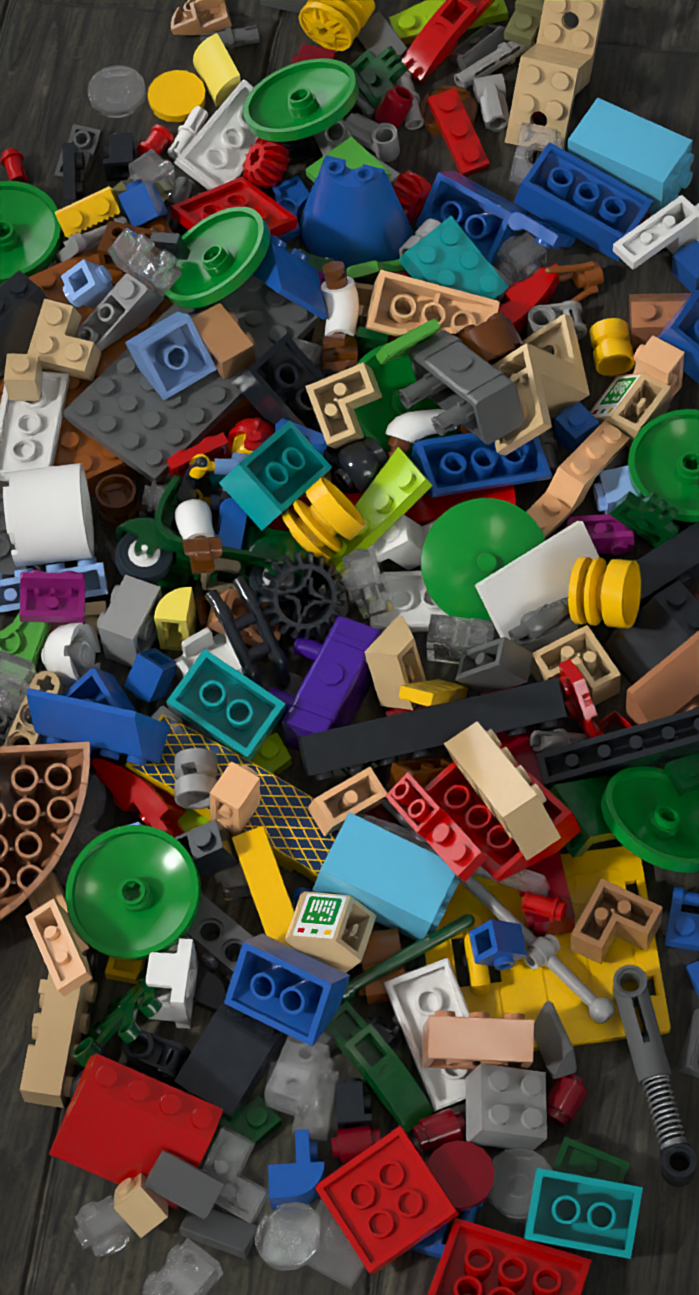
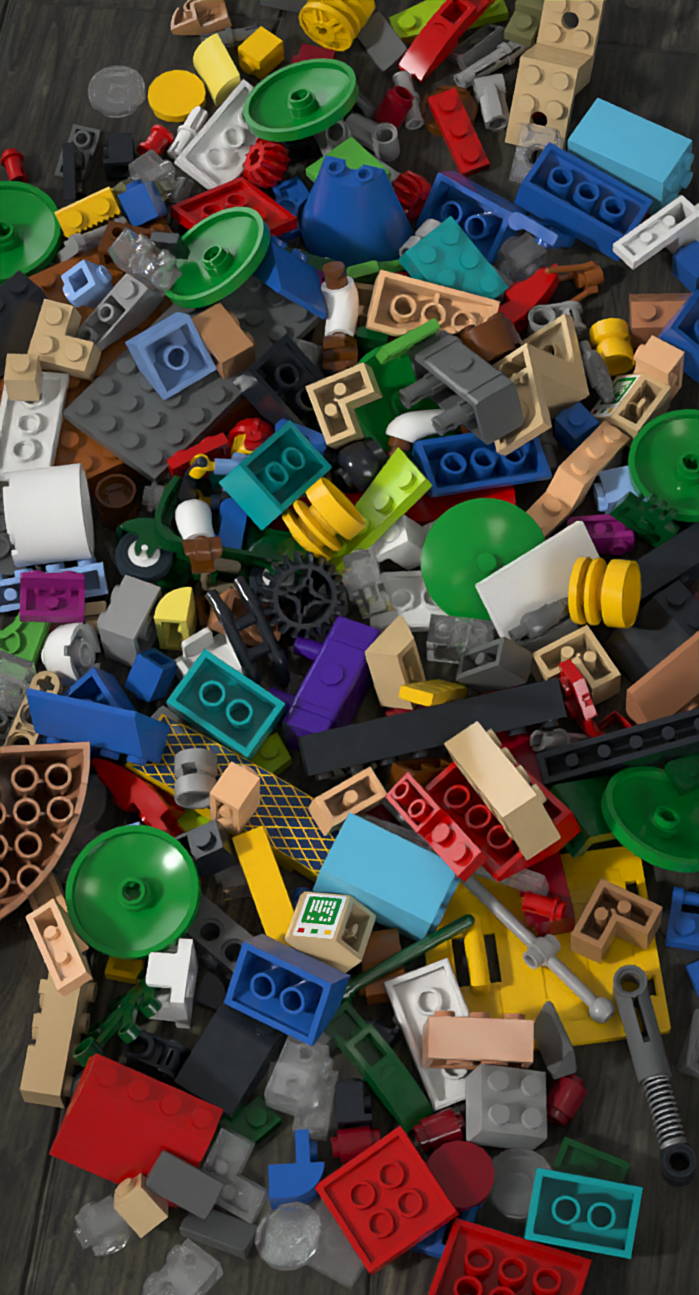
dark green hinge [350,46,407,109] -> none
blue brick [469,919,527,970] -> none
none -> yellow brick [238,26,284,80]
none -> dark grey piece [579,340,615,404]

